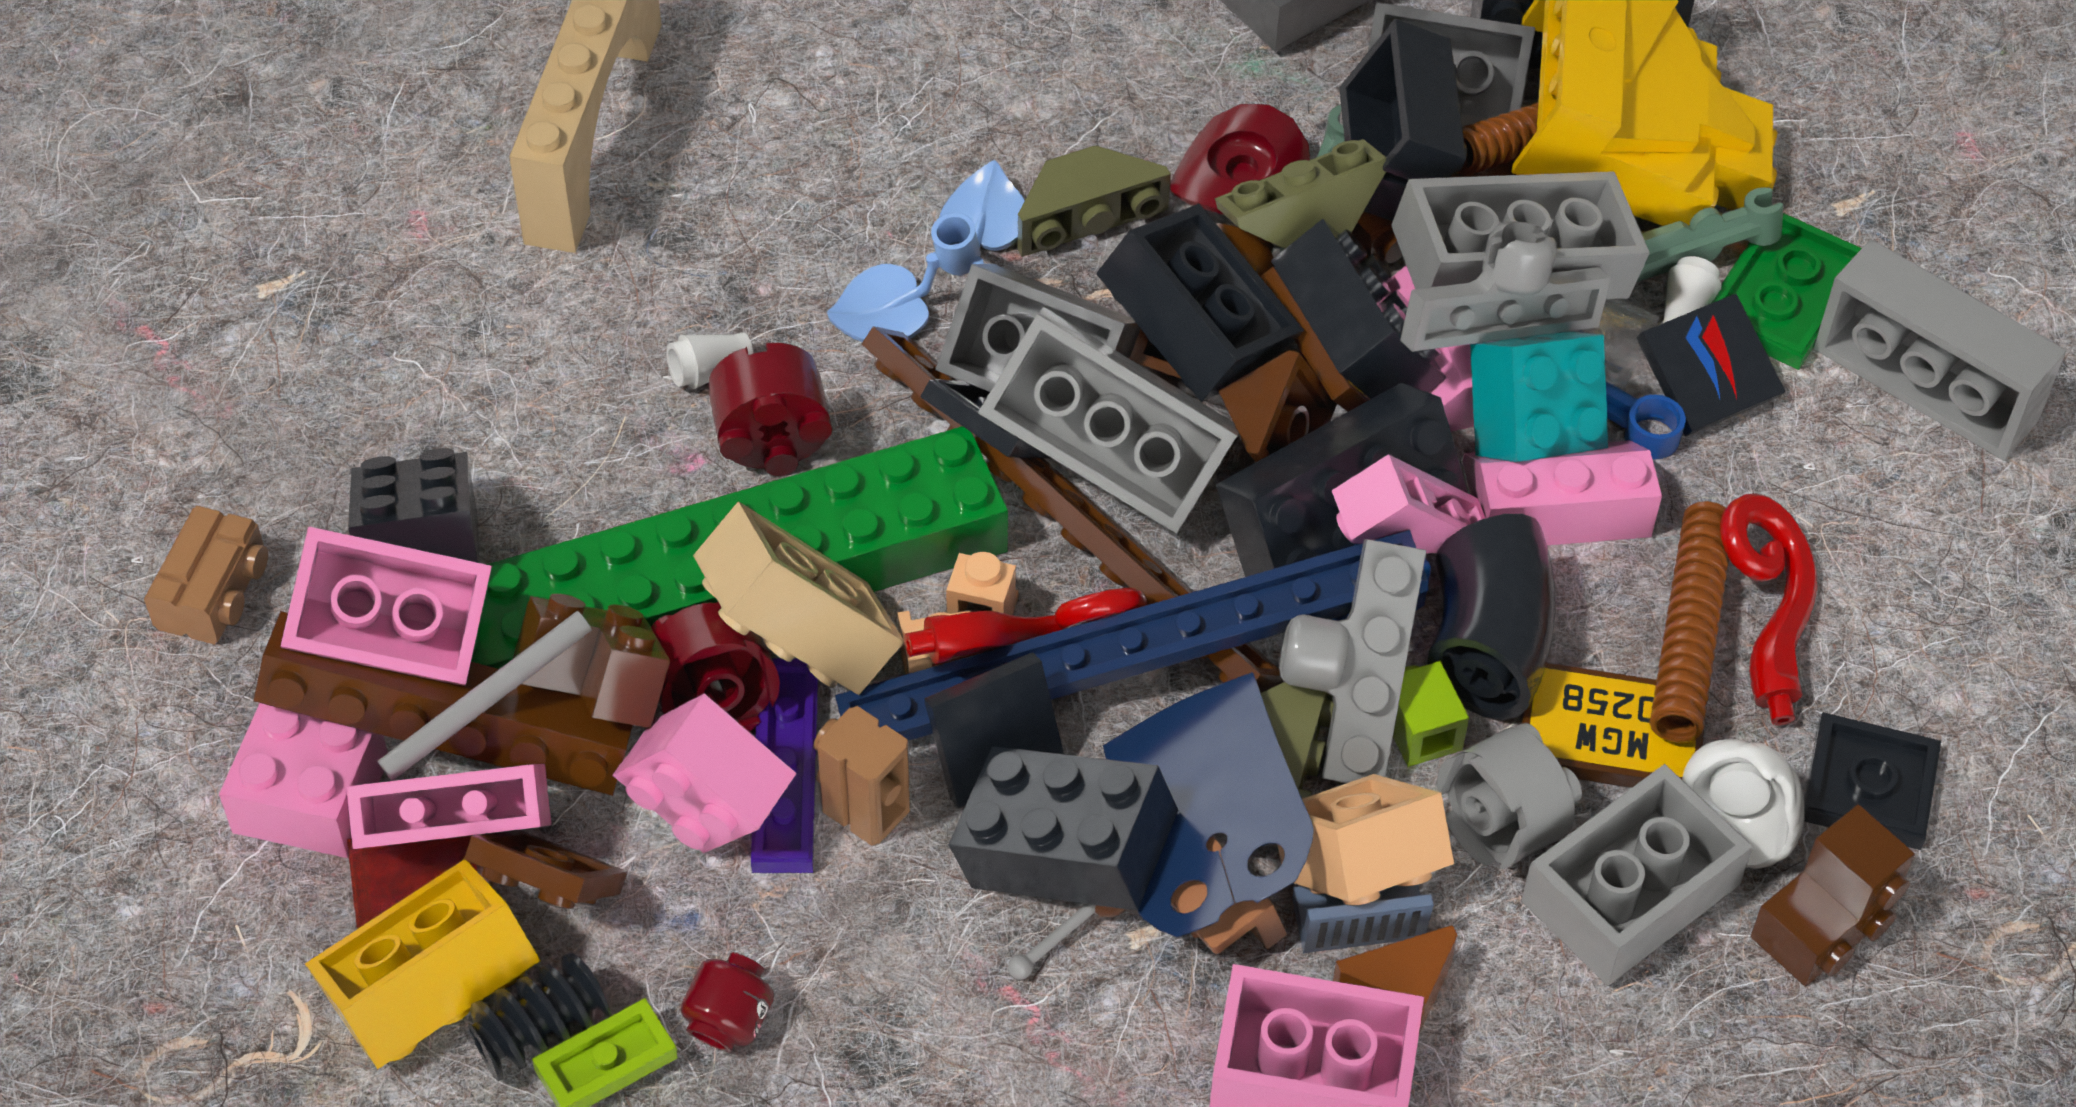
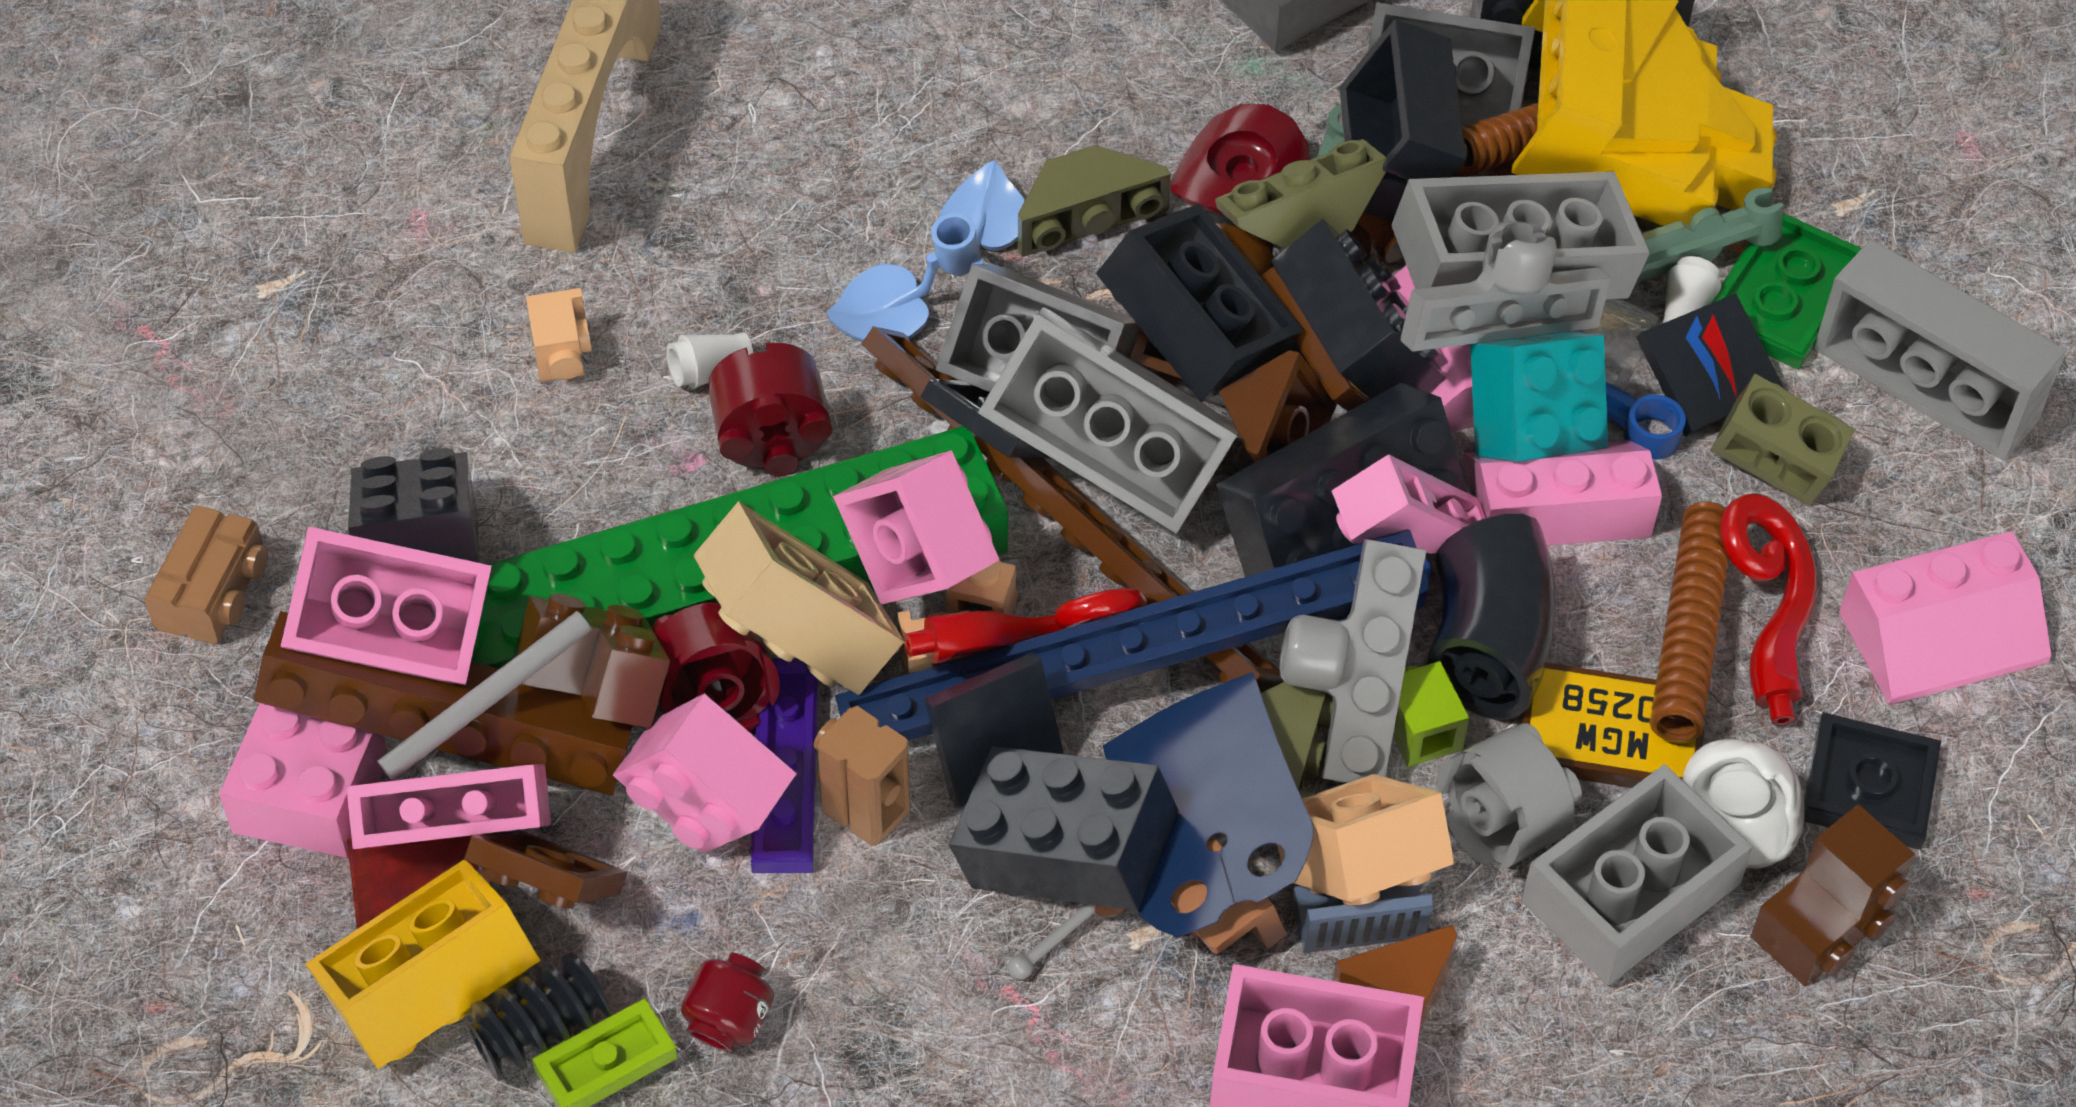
none -> light nougat brick [526,288,592,382]
none -> bright pink brick [833,450,999,604]
none -> olive brick [1710,374,1855,506]
none -> bright pink slope [1839,531,2051,705]

